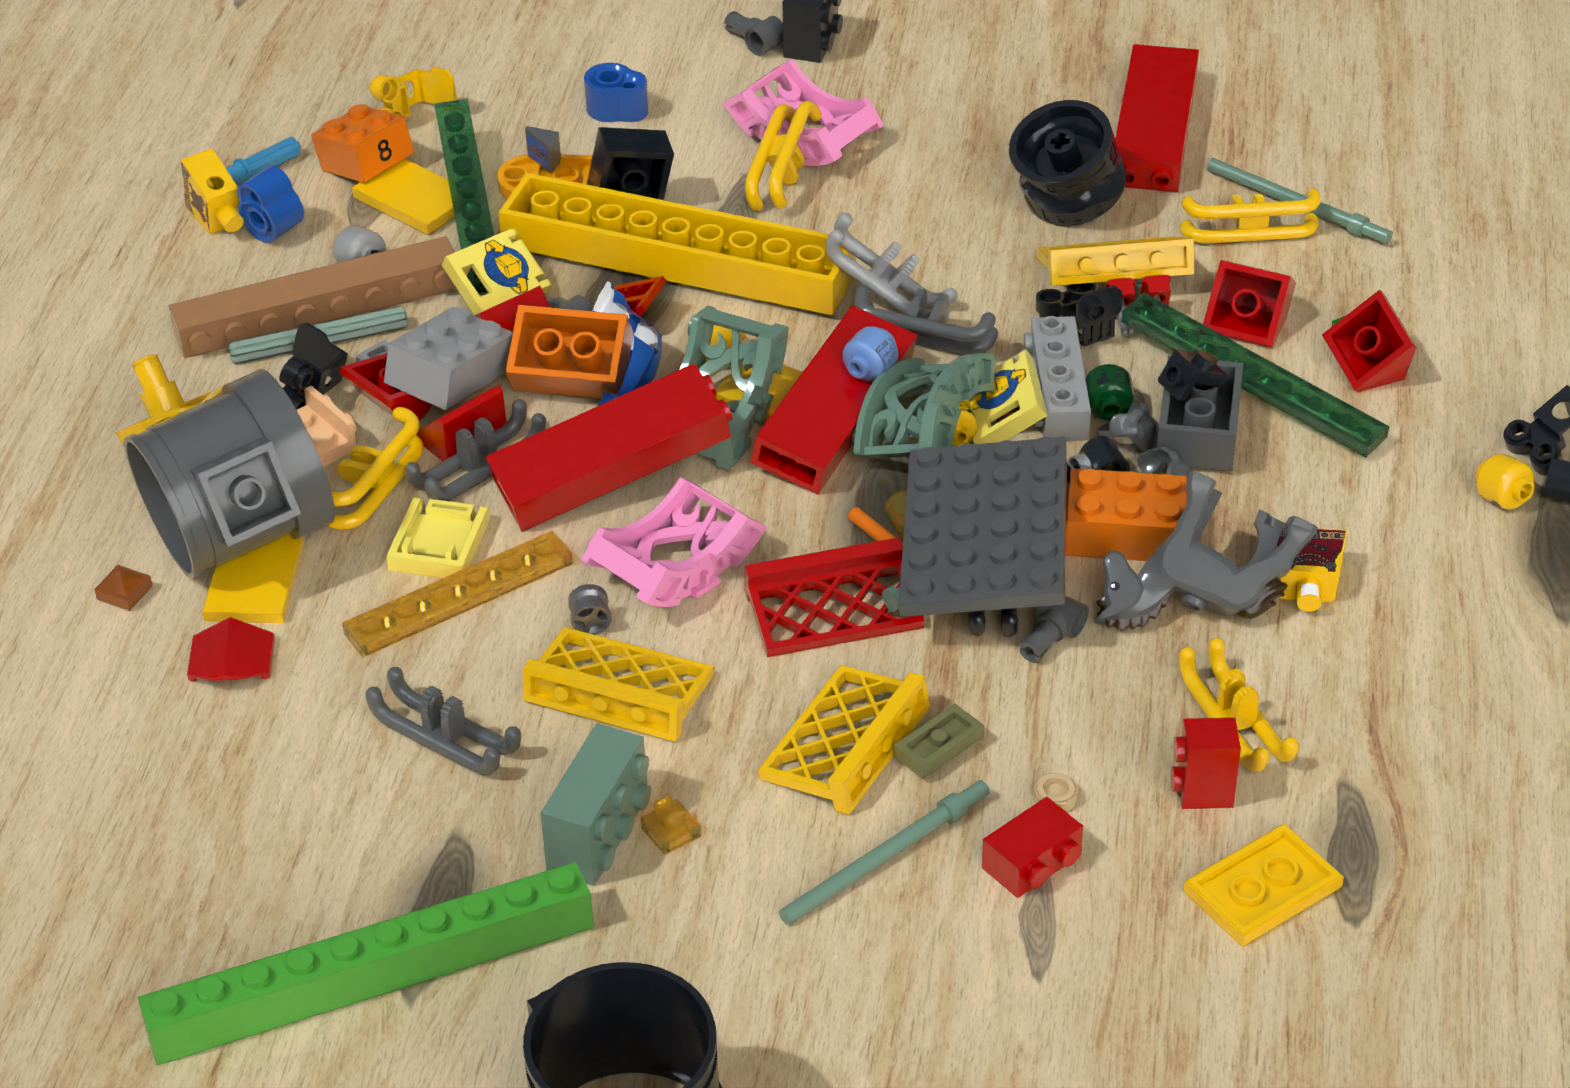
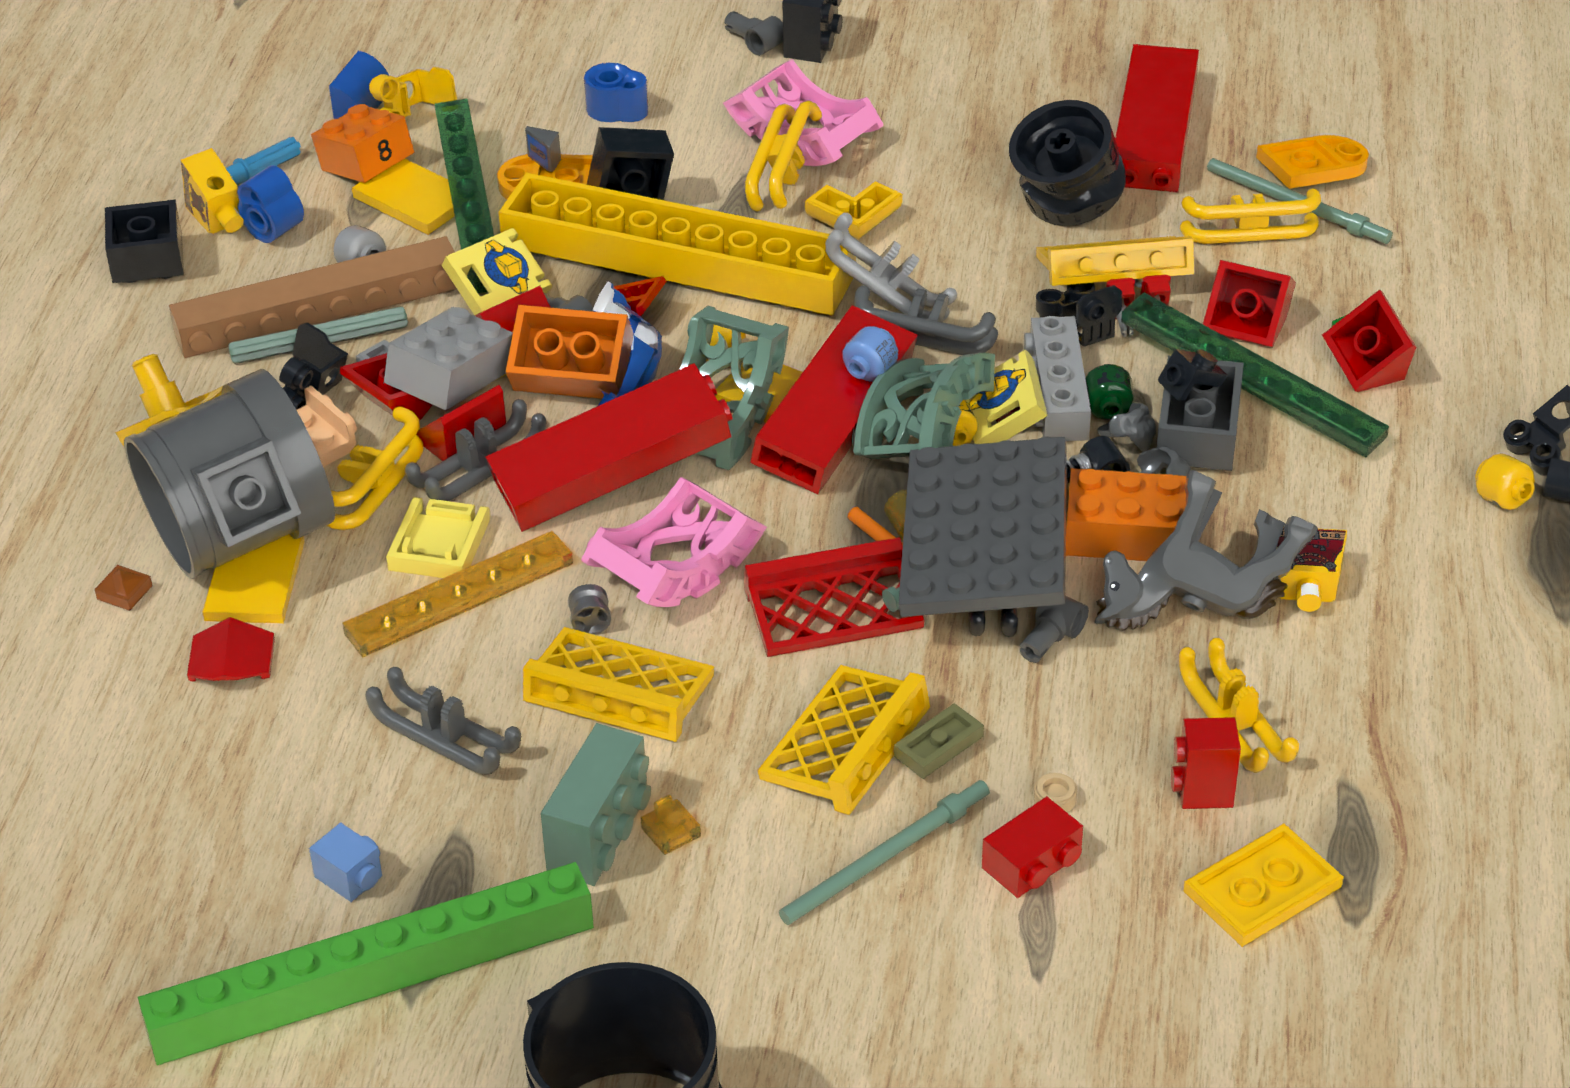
none -> black brick [105,199,184,283]
none -> medium blue brick [309,823,382,902]
none -> blue brick [329,50,389,119]
none -> yellow brick [805,181,903,239]
none -> light orange tile [1256,135,1369,189]

